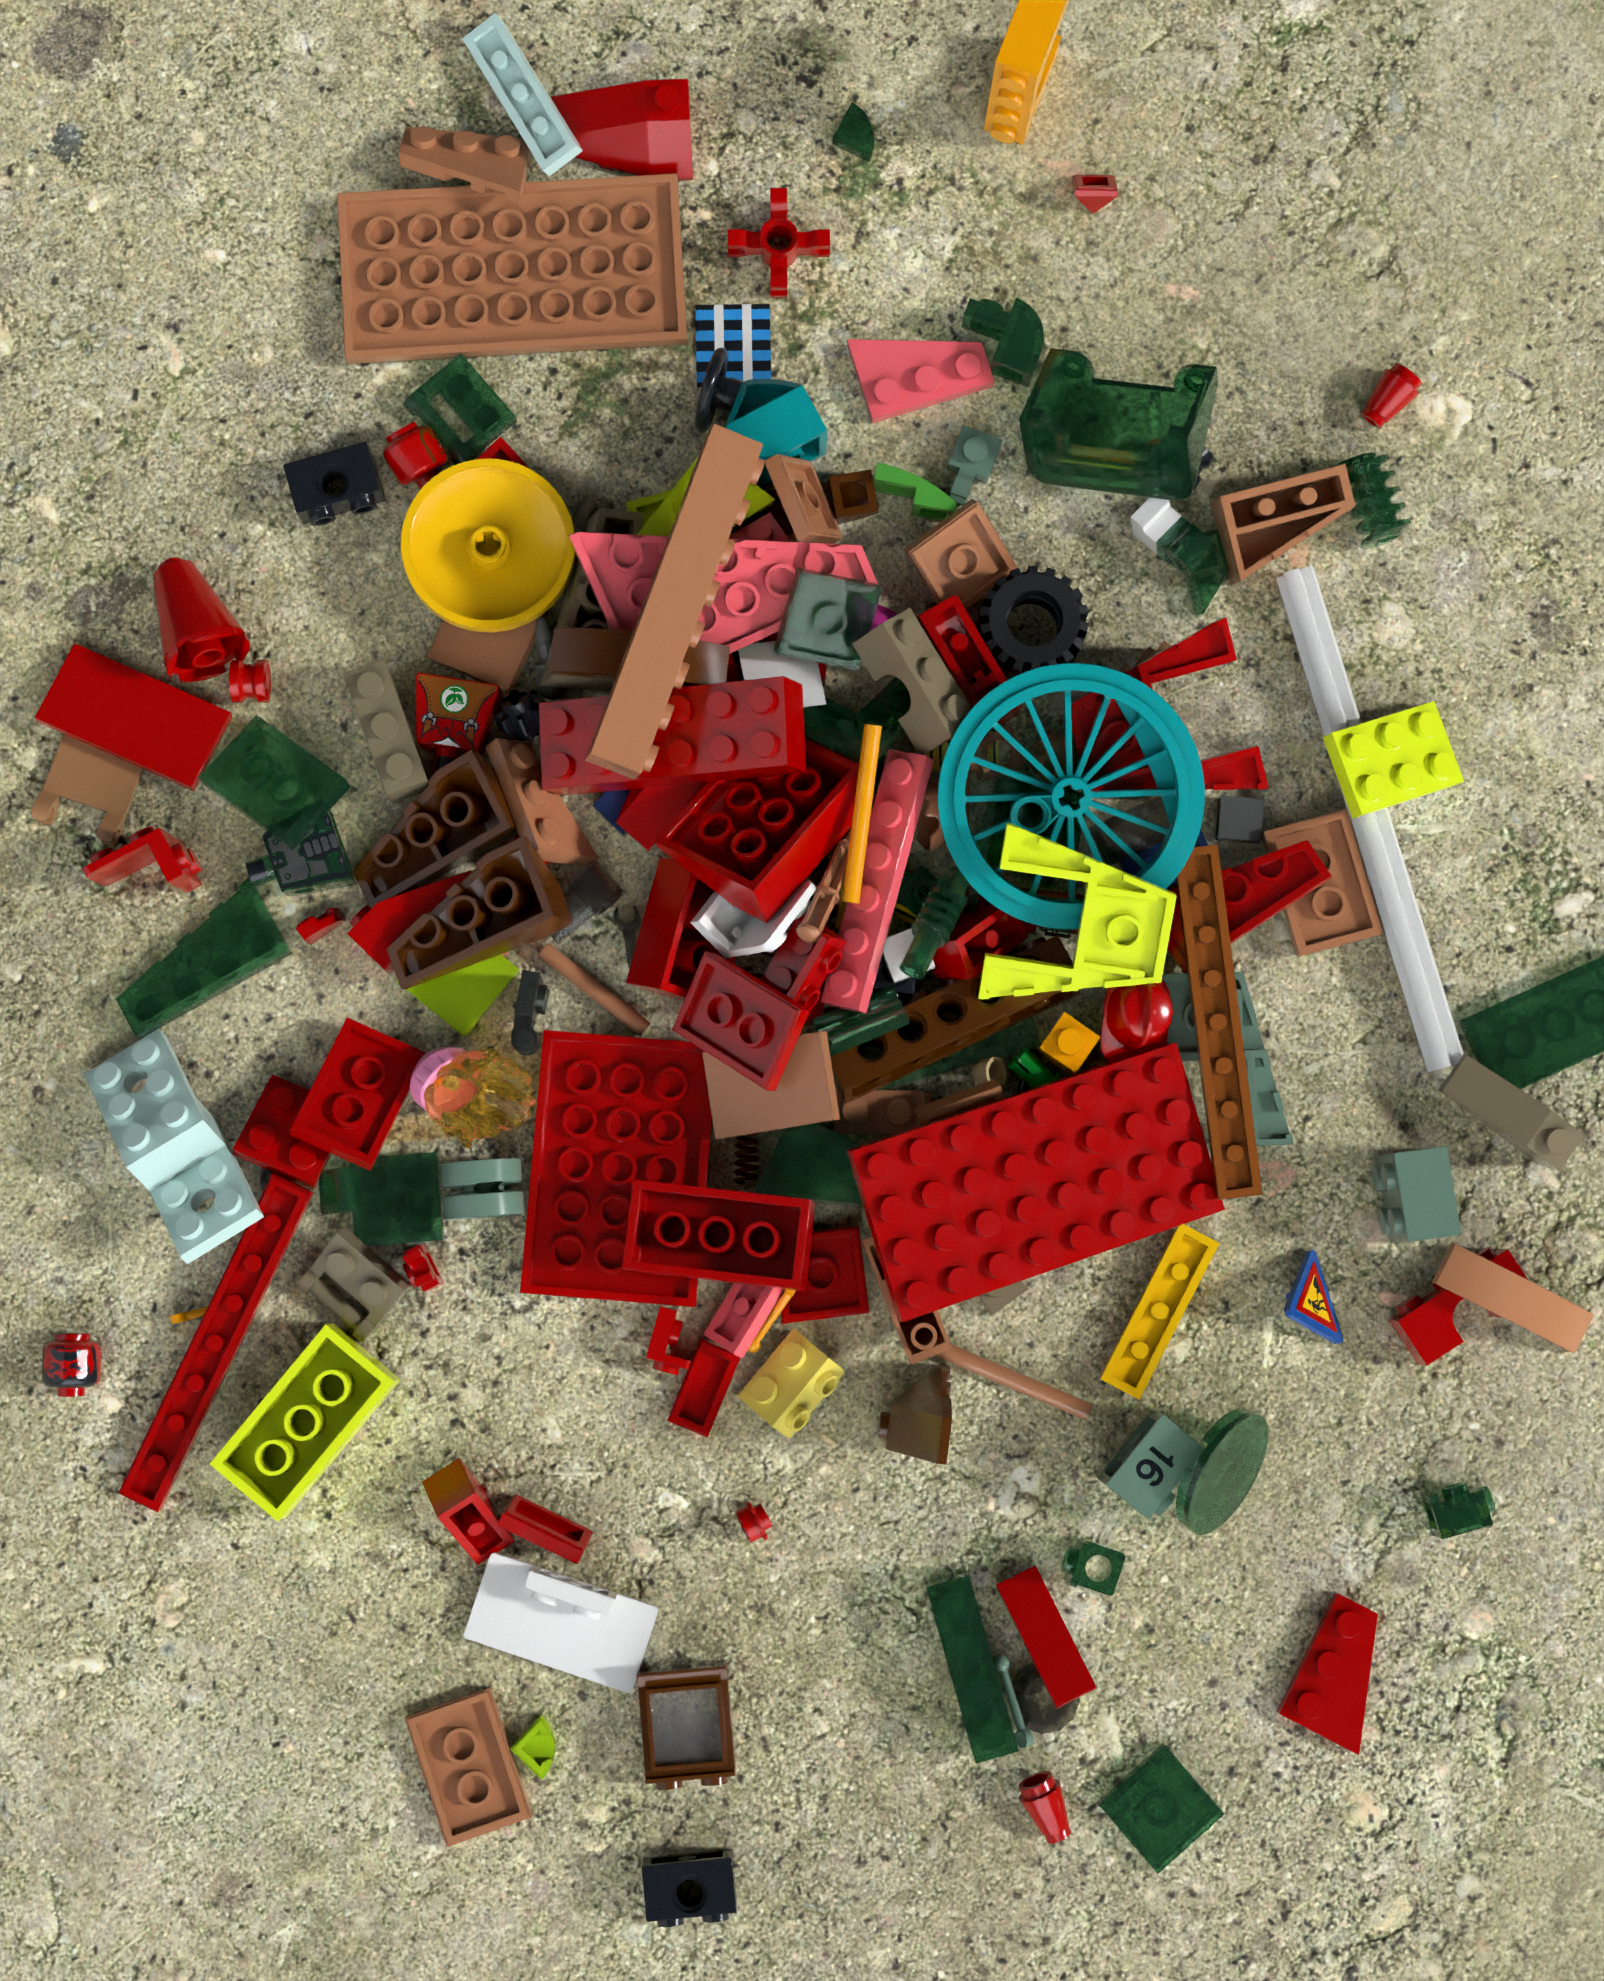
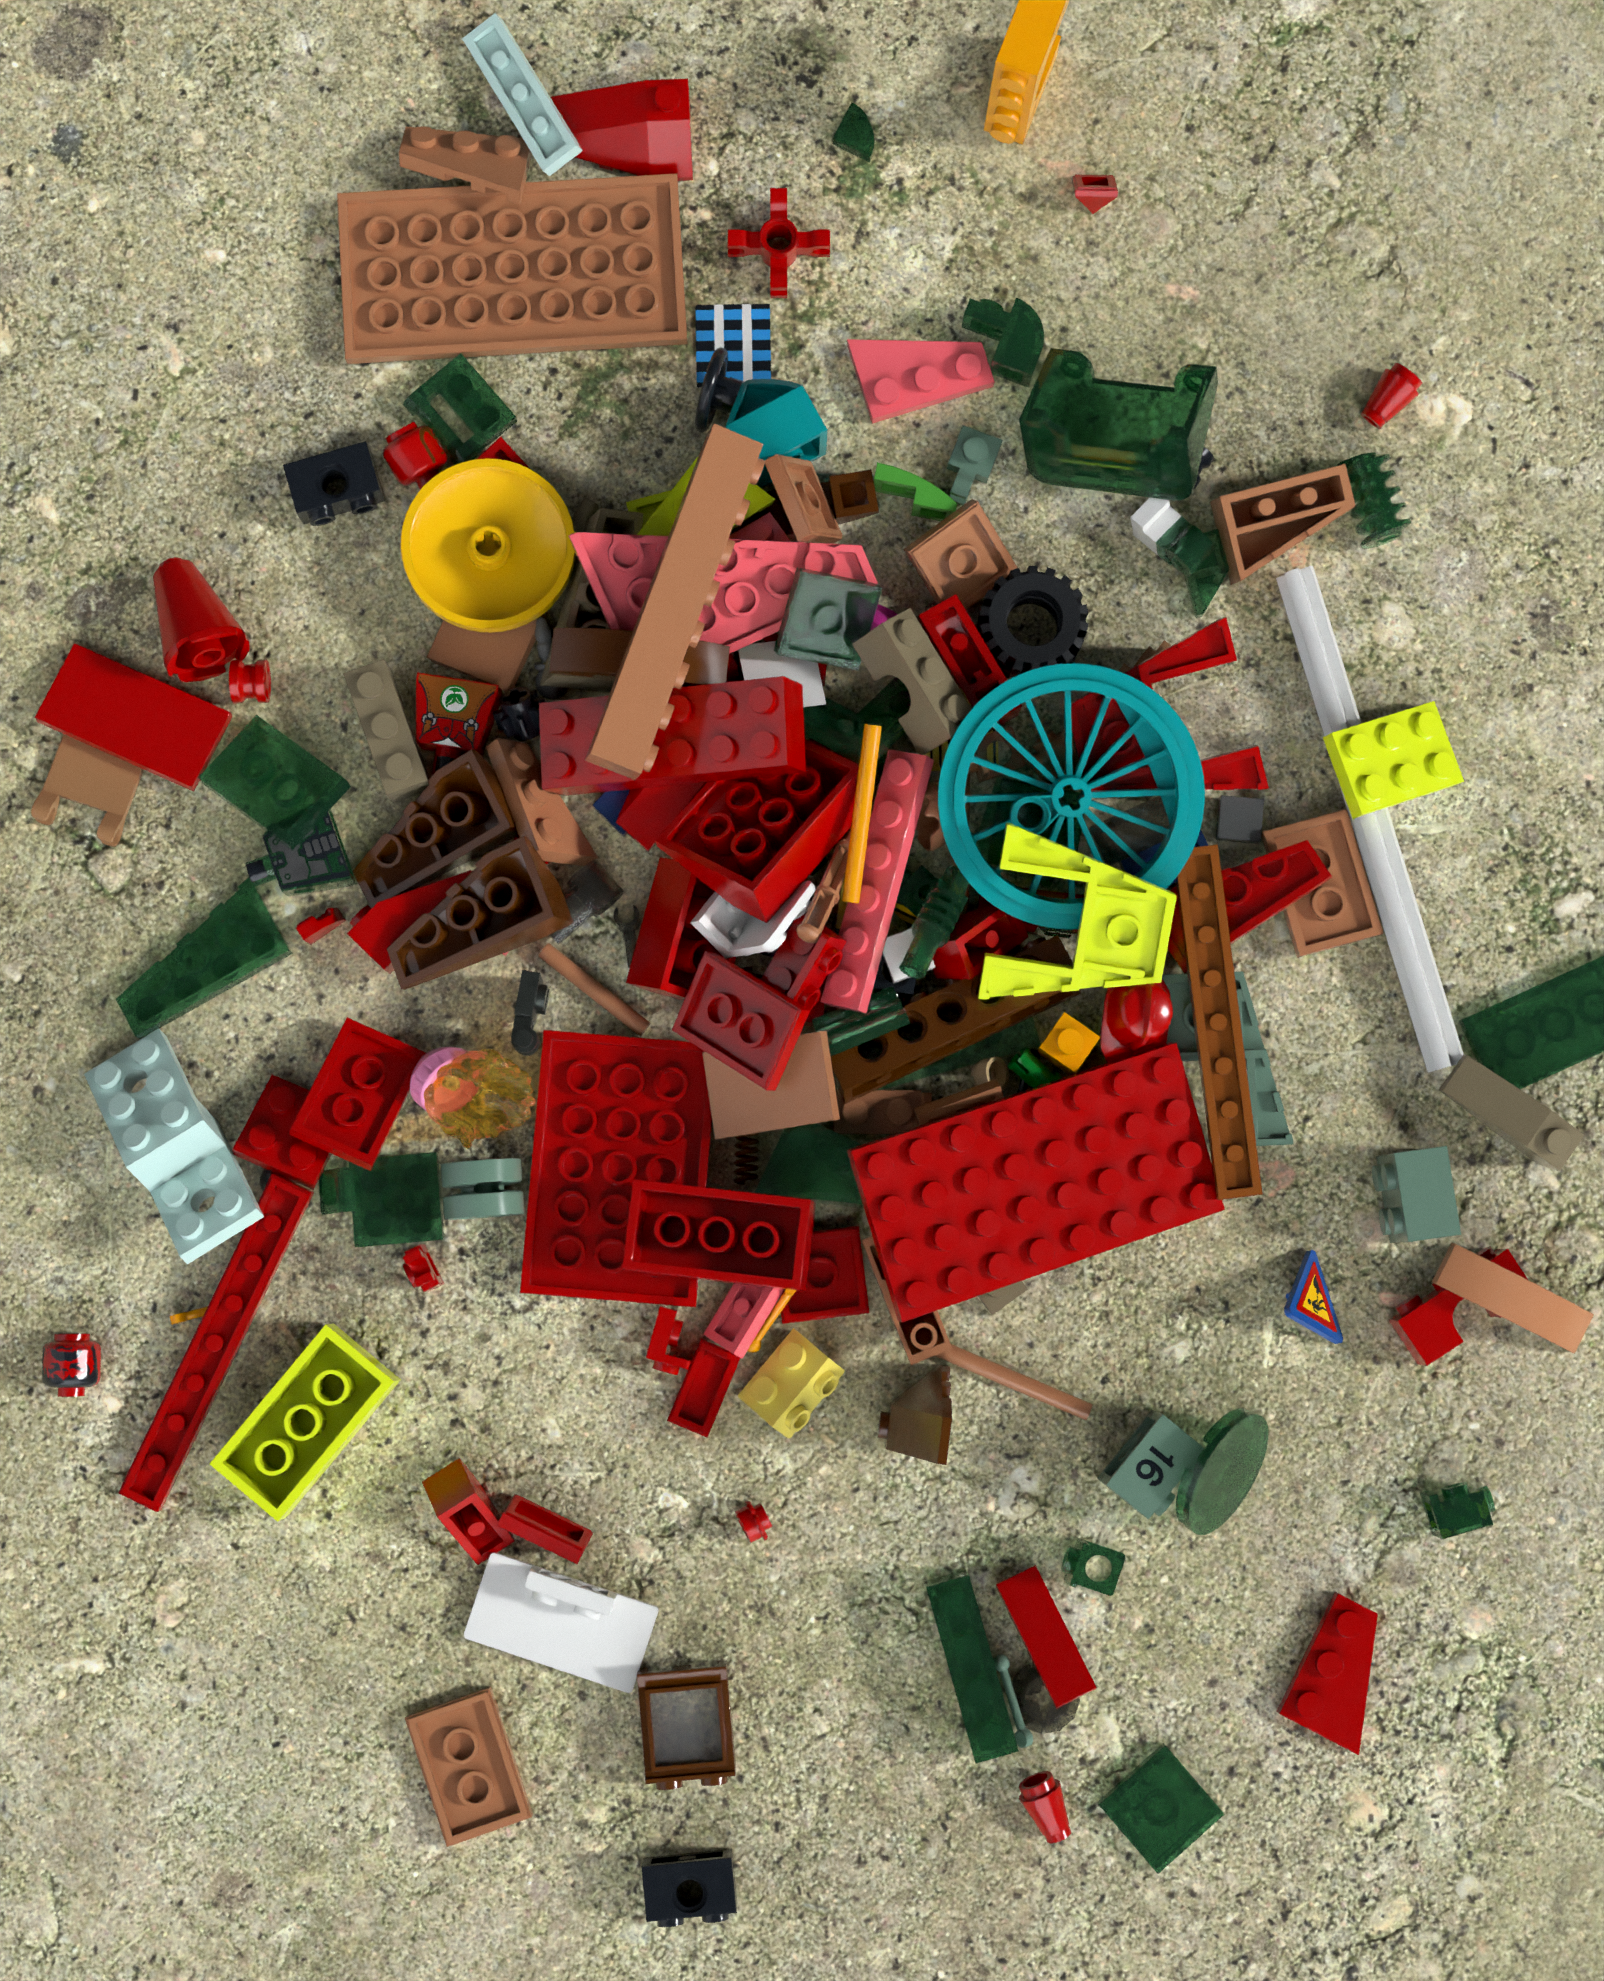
red bracket [82,827,202,893] -> none
dark tan plate [296,1227,411,1344] -> none
lime tile [397,954,521,1038] -> none
lime tile [510,1714,556,1780] -> none
yellow plate [1098,1224,1220,1400] -> none

